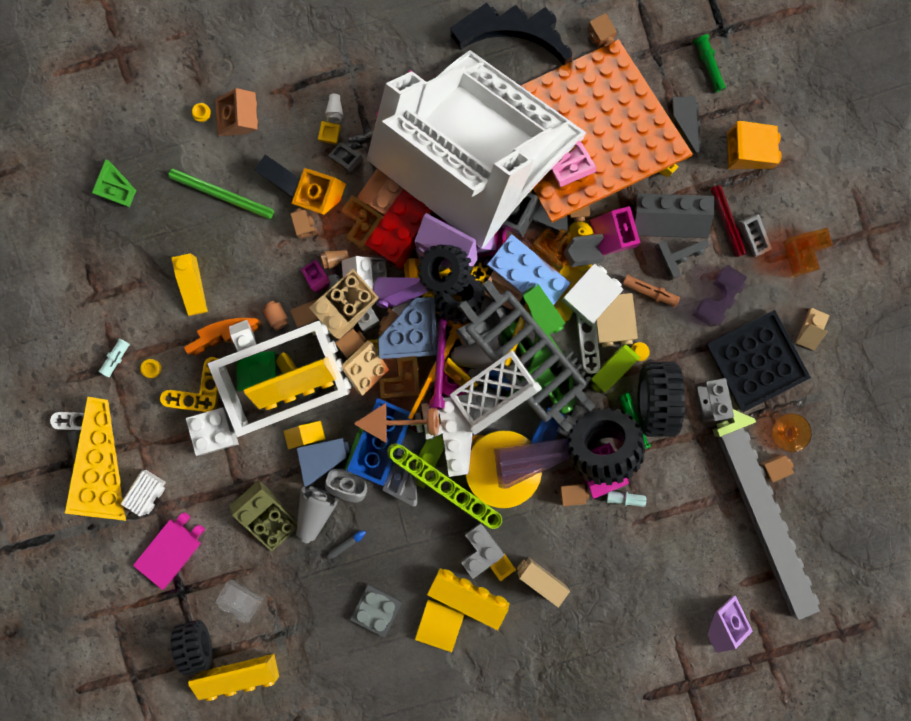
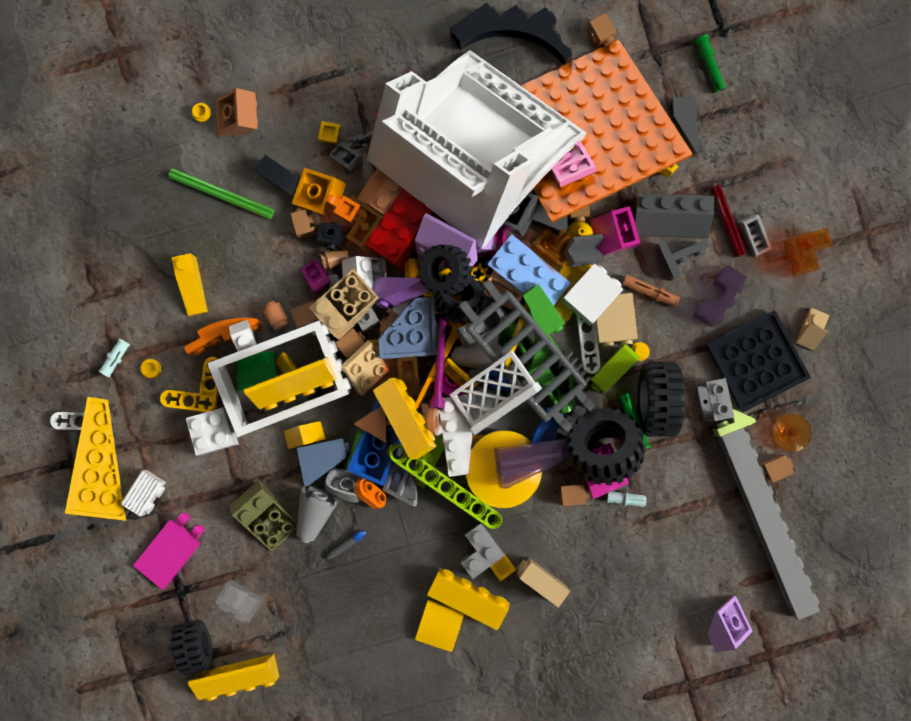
bright green wing [92,160,137,208] -> none
white cone [325,94,344,124] -> none
light grey piece [350,584,403,638] -> none
light orange slope [727,121,781,170] -> none
none -> black brick [316,222,347,251]
none -> orange plate [325,193,360,223]
none -> orange plate [354,478,386,509]
none -> yellow brick [373,378,436,459]

